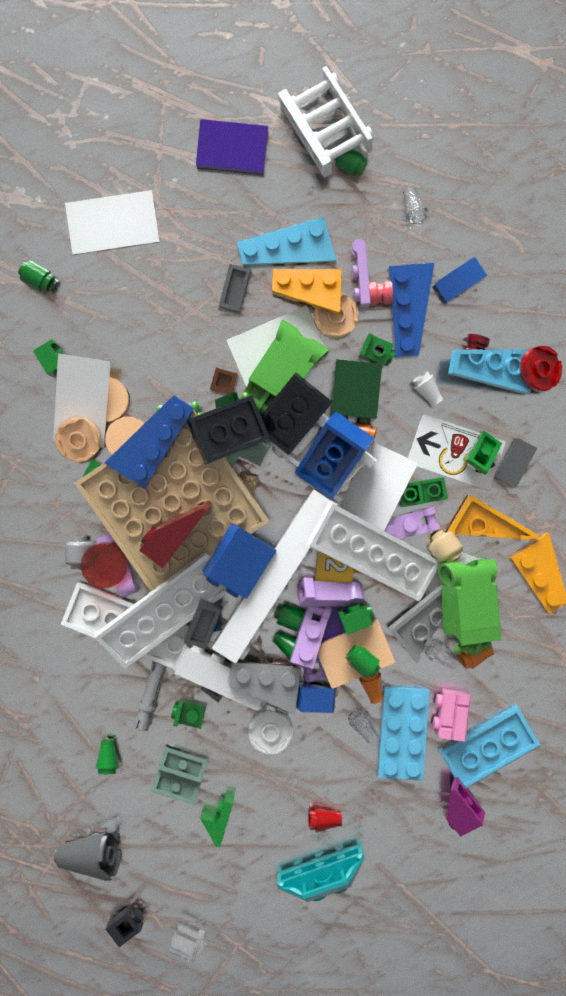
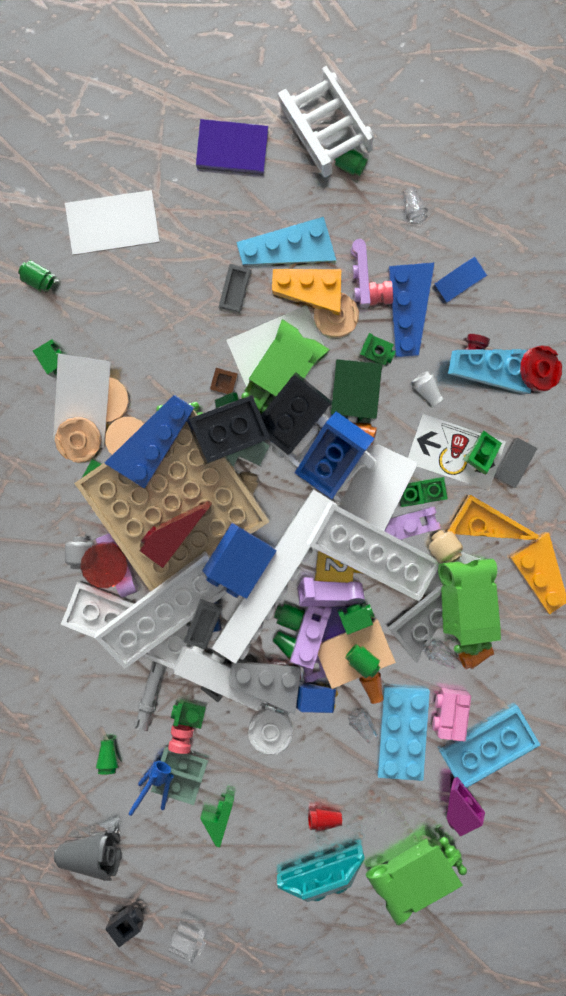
none -> blue plant [128,761,174,816]
none -> coral wheel [168,724,194,754]
none -> bright green piece [366,837,467,925]

